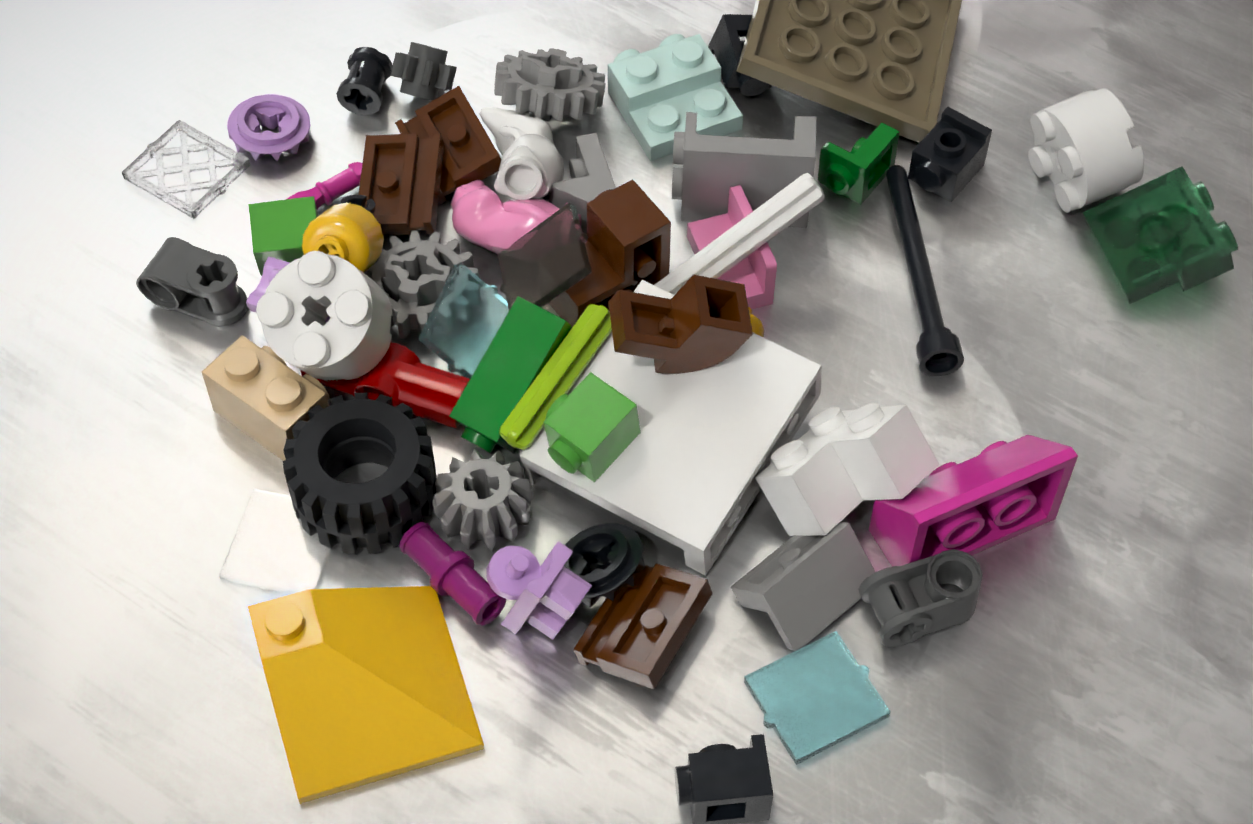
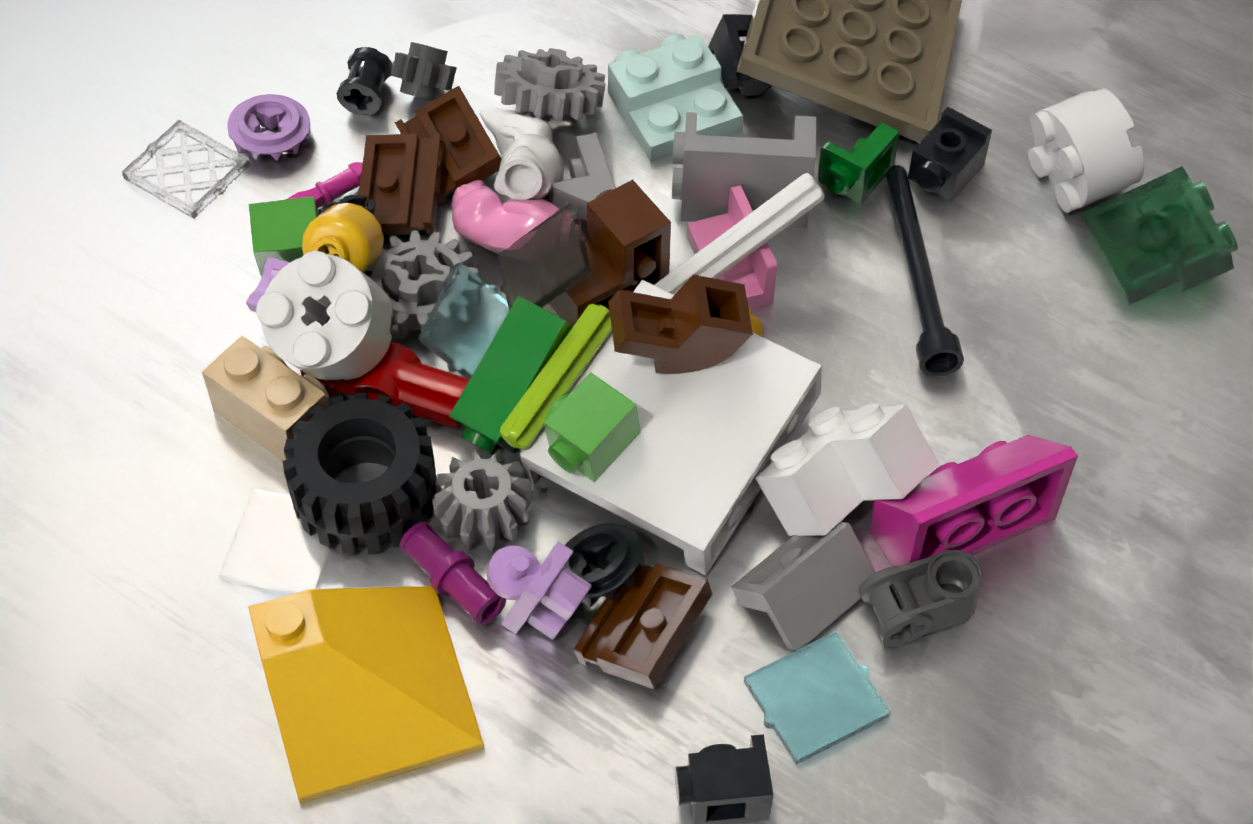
dark grey piece [136,237,248,326] -> none

